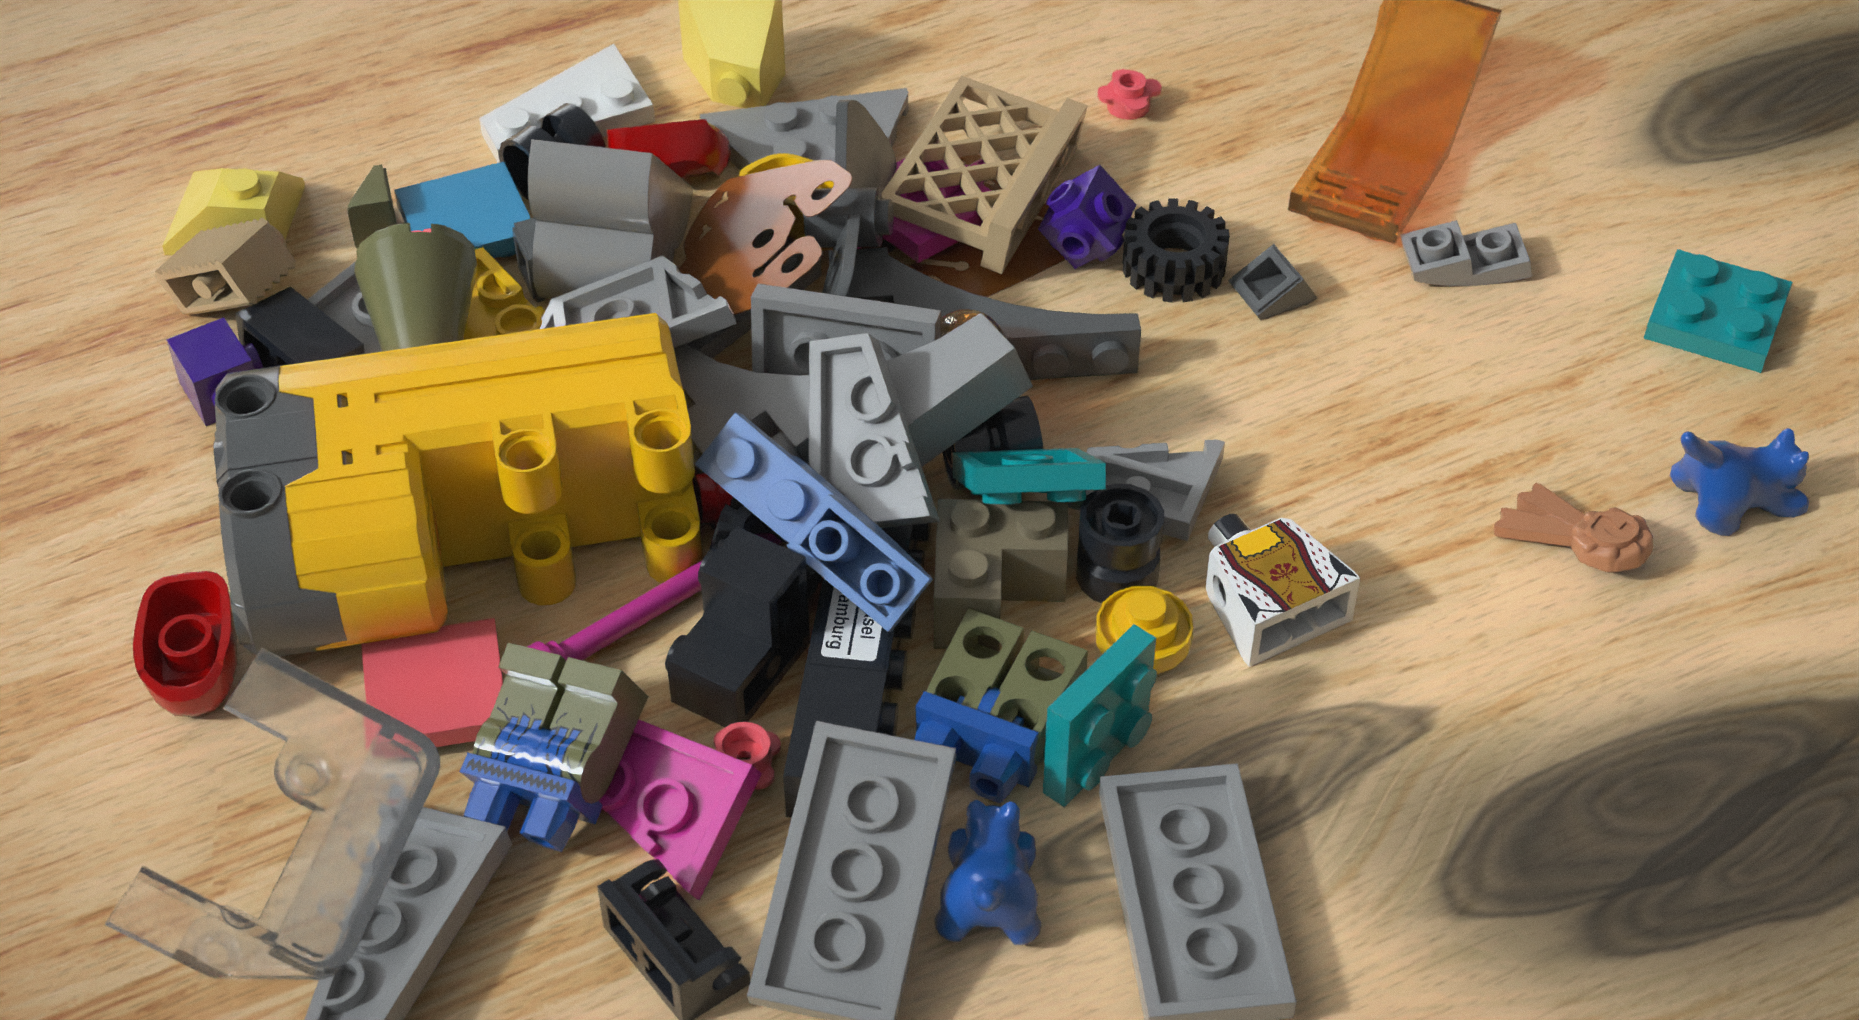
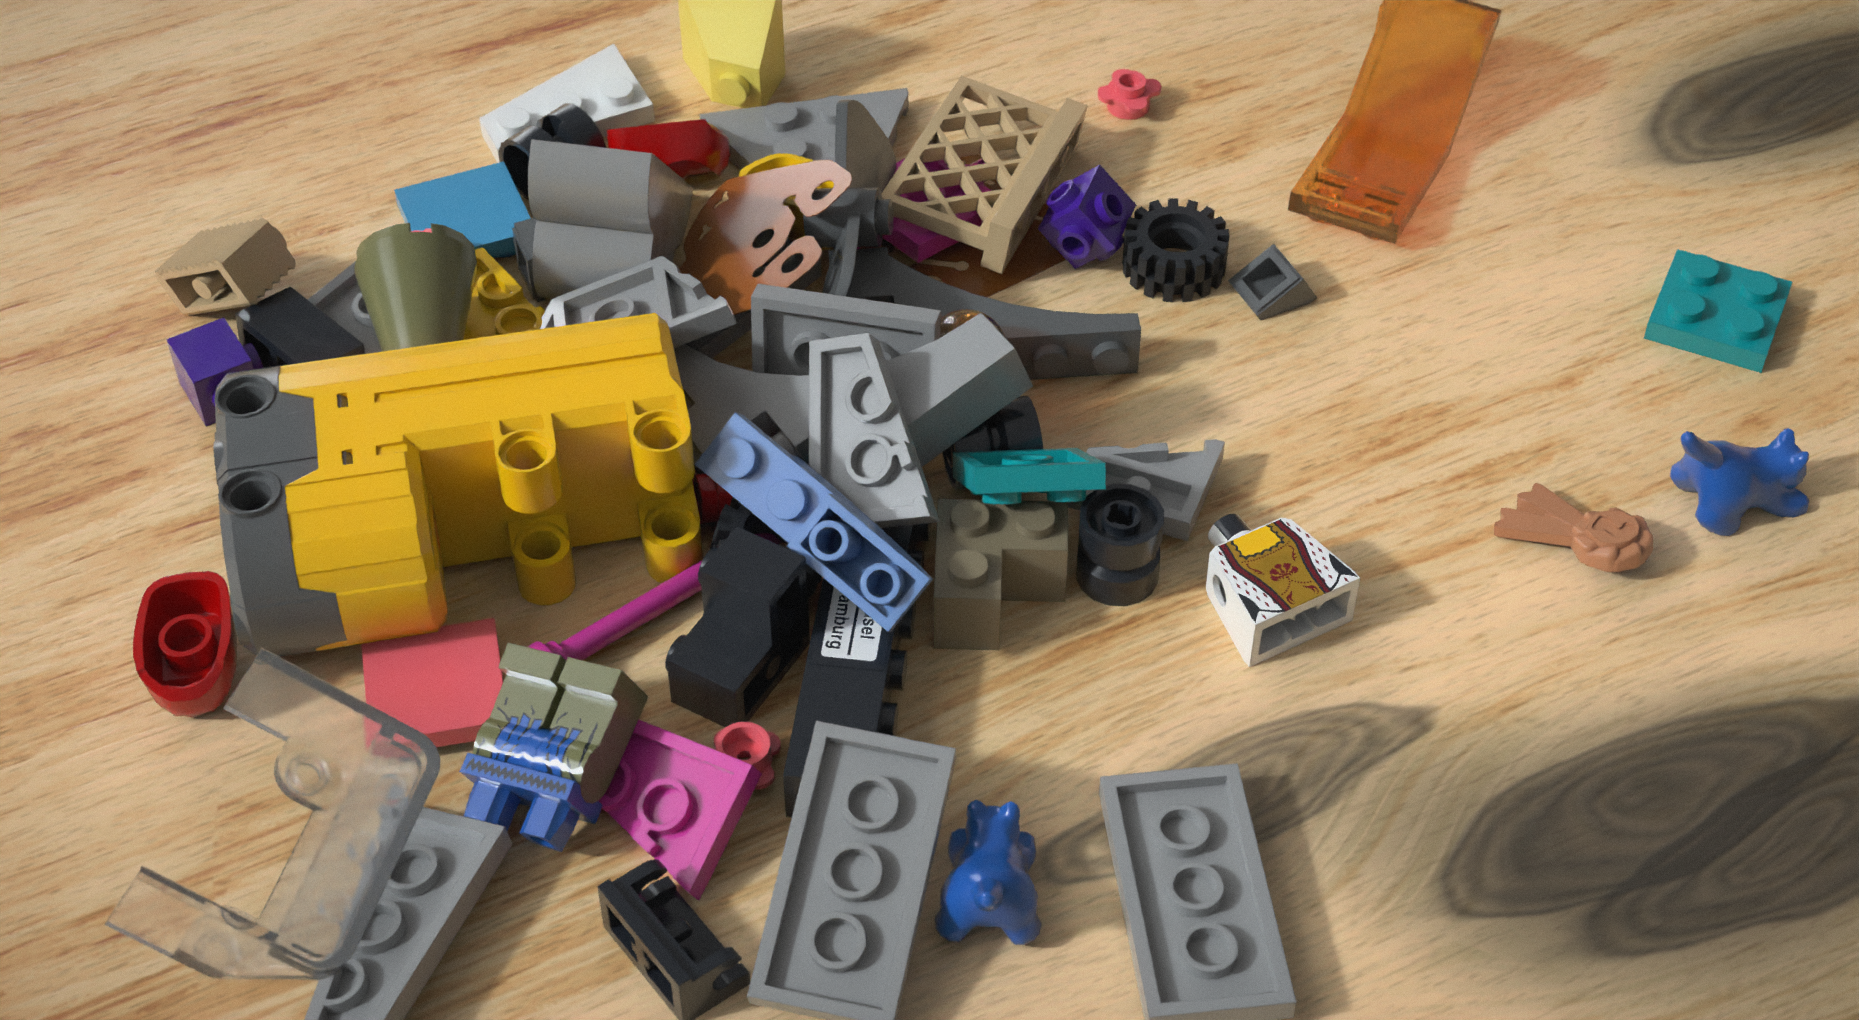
light yellow slope [162,168,305,255] -> none
olive slope [347,164,397,249] -> none
hips [914,608,1088,803] -> none
teal plate [1043,624,1157,807] -> none
yellow plate [1095,586,1194,674] -> none
light grey slope [1400,220,1532,286] -> none

